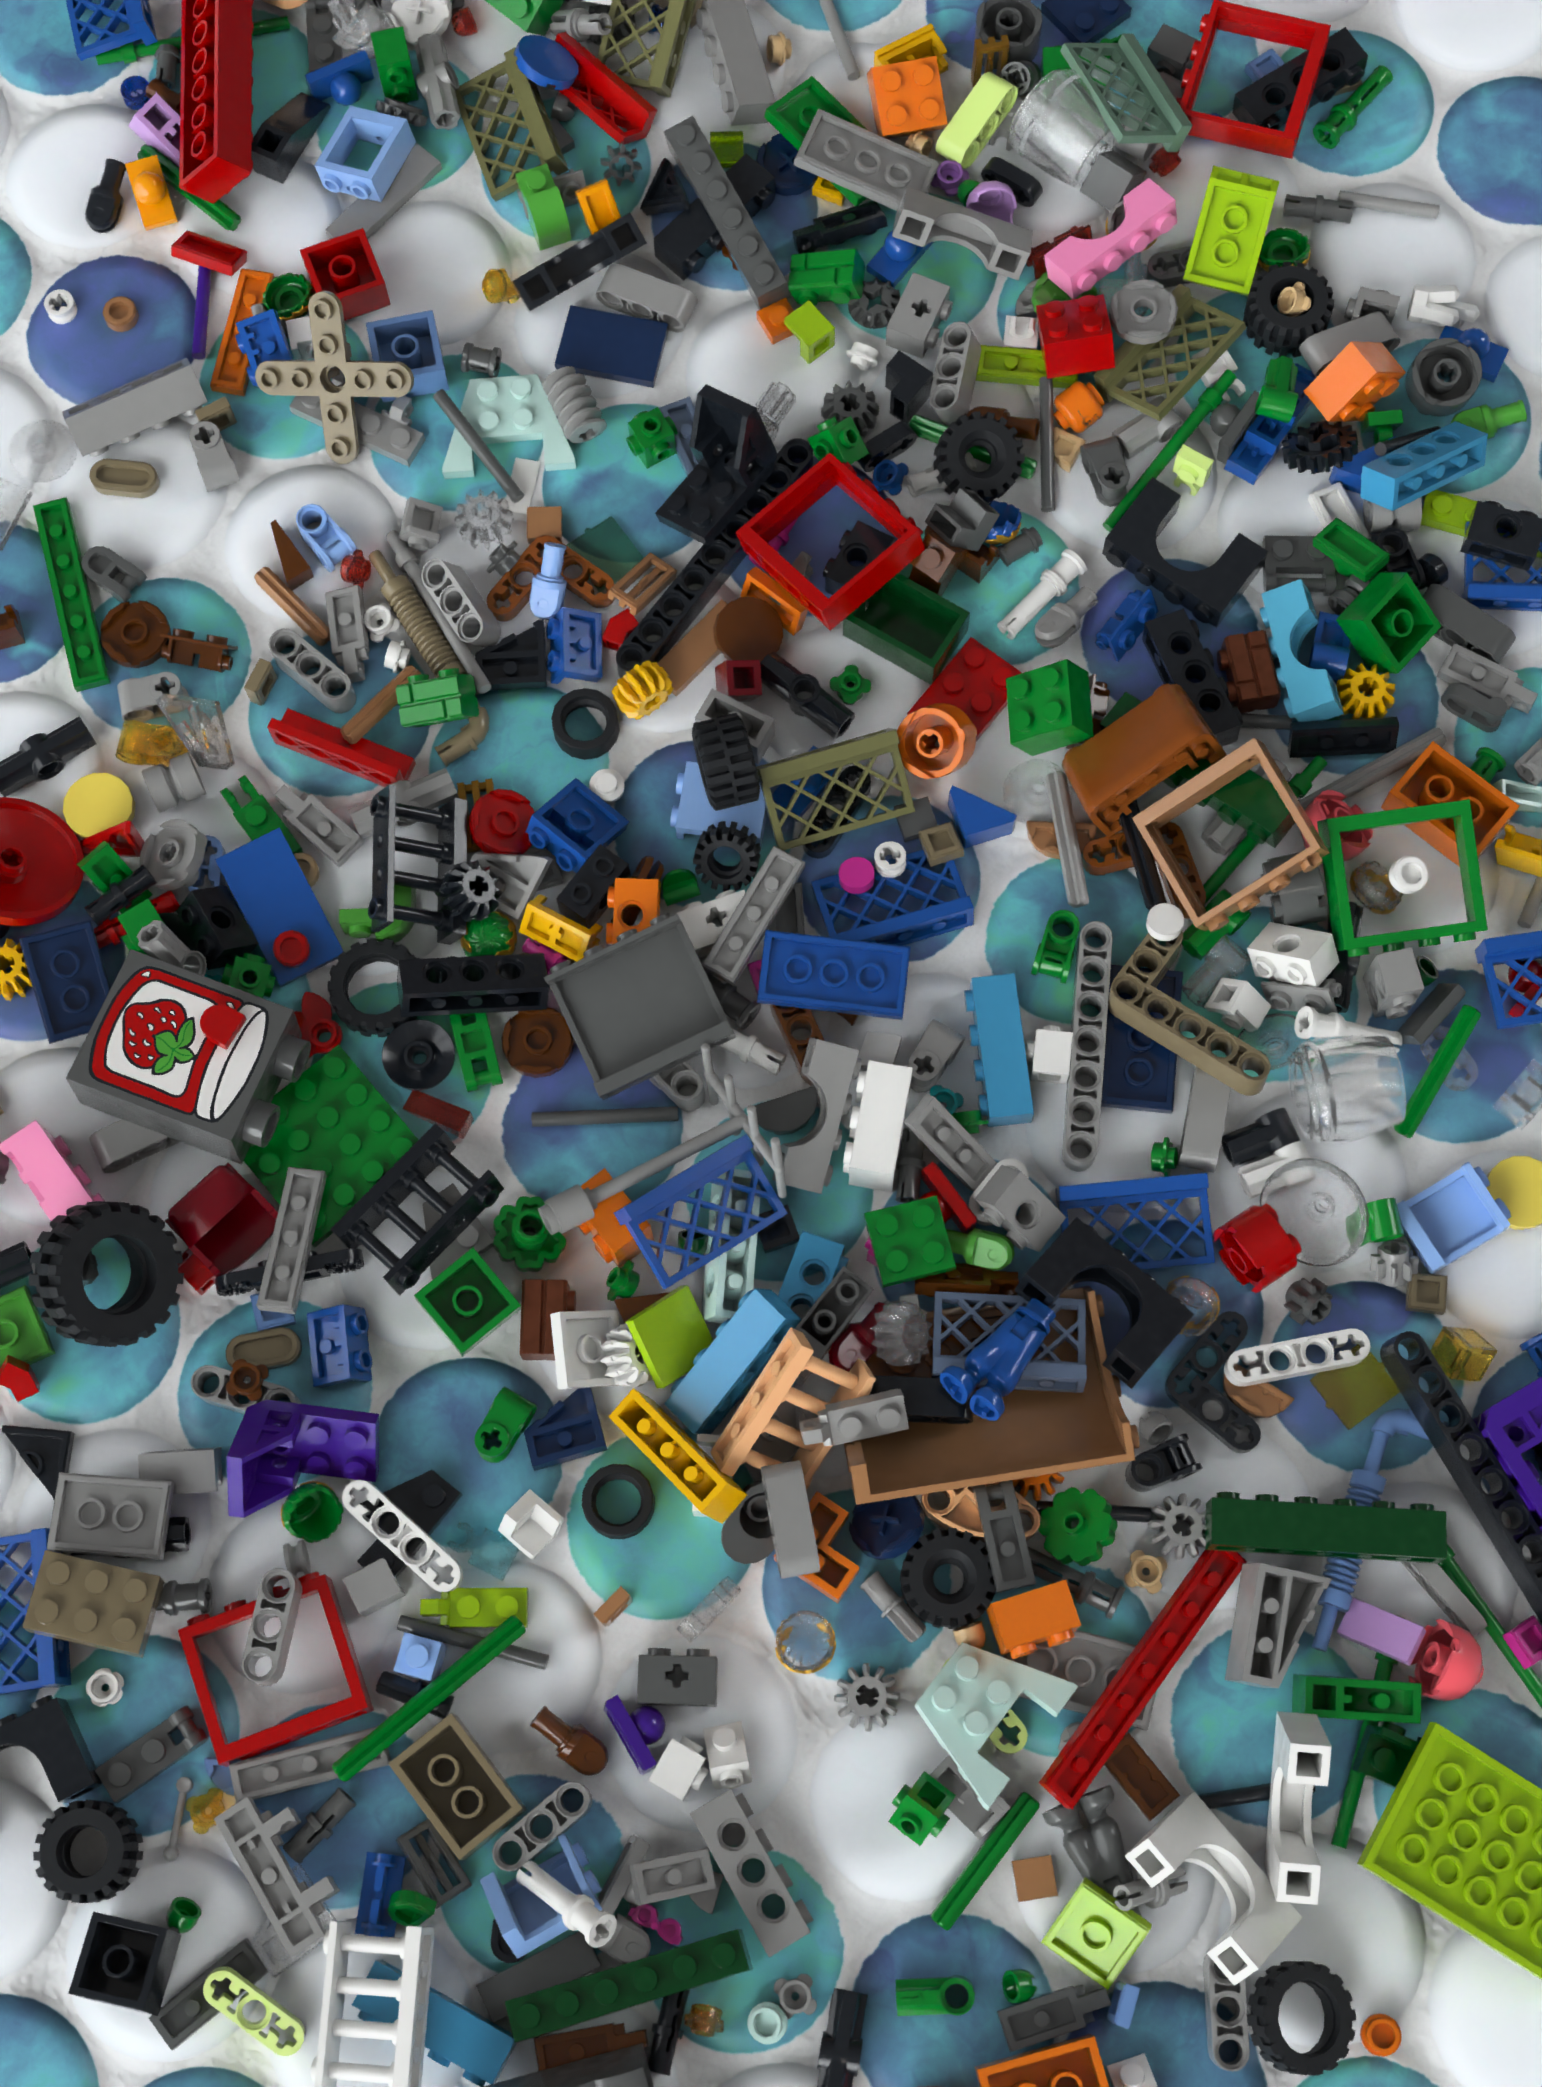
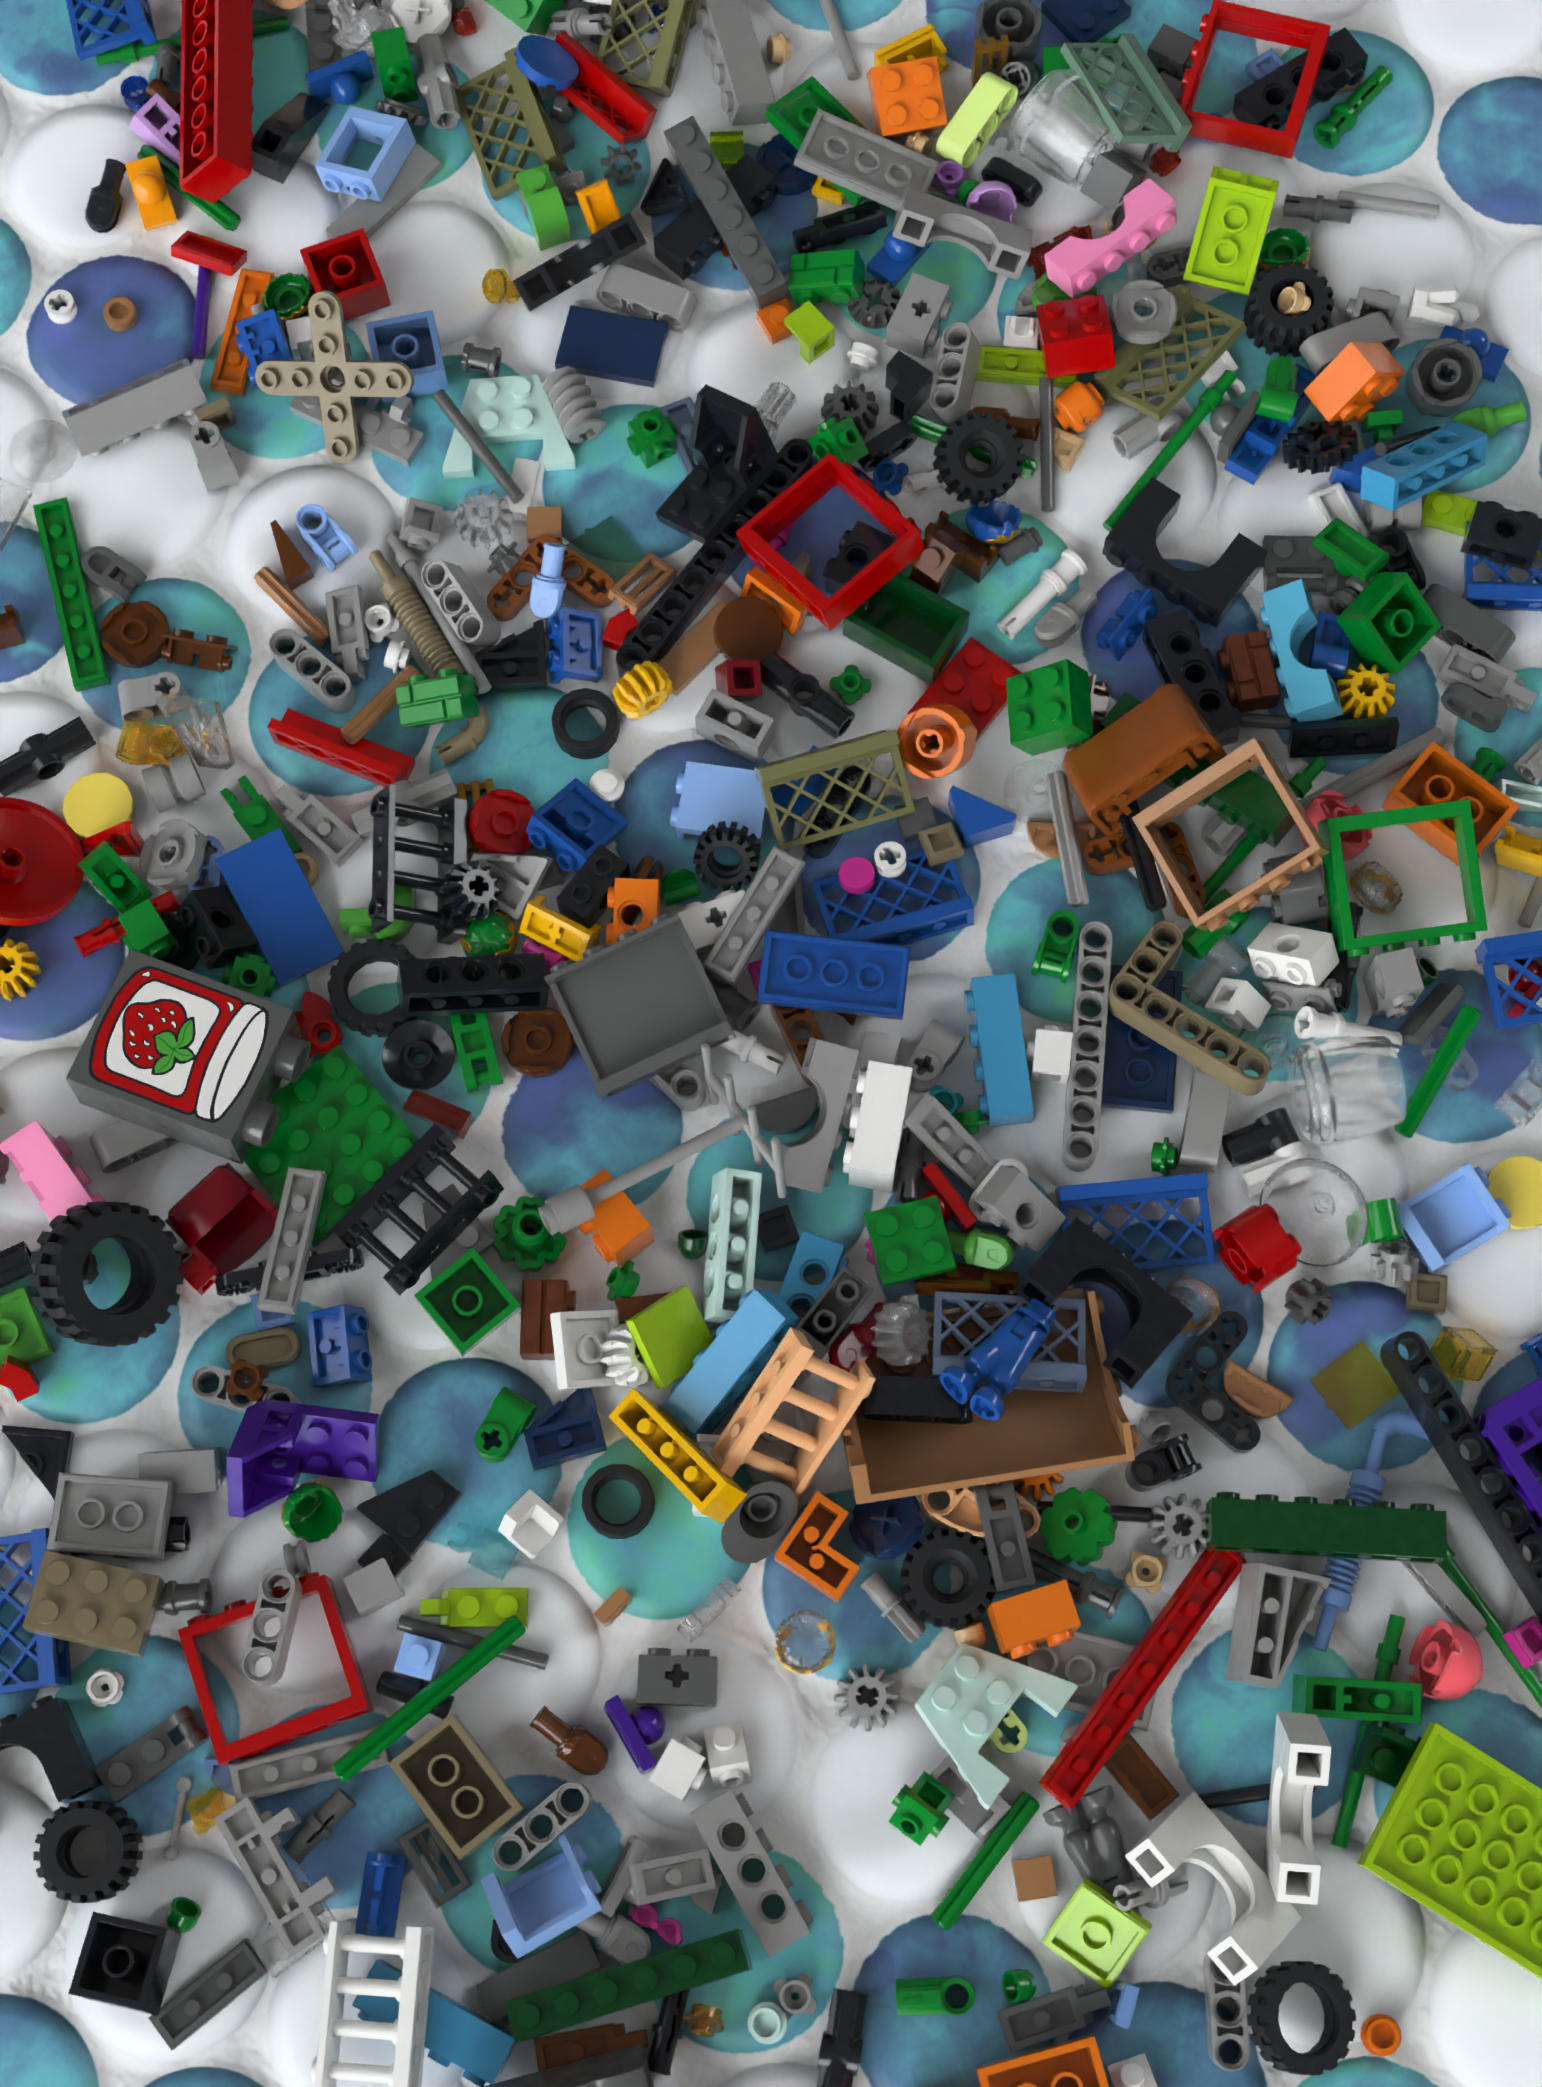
dark blue tile [19,920,111,1044] -> none
black pin [84,864,157,926] -> none
dark tan tile [90,459,160,498] -> none
light grey piece [136,920,207,976] -> none
red tile [200,1004,247,1050] -> none
yellowish green beam [203,1966,305,2056] -> none
dark tan tile [244,658,277,706] -> none
red tile [273,930,311,968] -> none
clear red plate [340,549,371,589] -> none
white beam [342,1480,463,1592] -> none
green tile [387,1890,437,1927] -> none
white pin [516,1861,617,1948] -> none
dark grey bar [531,1106,679,1127] -> none
blue fence [614,1134,788,1289] -> none
black tyre [692,713,760,811] -> none
light grey beam [761,1460,820,1579] -> none
light grey hinge [799,1389,909,1446] -> none
dark grey piece [925,488,1000,551] -> none
dark grey piece [1080,436,1130,507] -> none
white tile [1146,903,1184,941] -> none
yellowish green plate [1172,444,1214,496] -> none
white beam [1224,1329,1371,1387] -> none
lavender tile [1337,1598,1426,1666] -> none
white tile [1389,855,1429,894] -> none
black tile [1418,553,1448,588] -> none

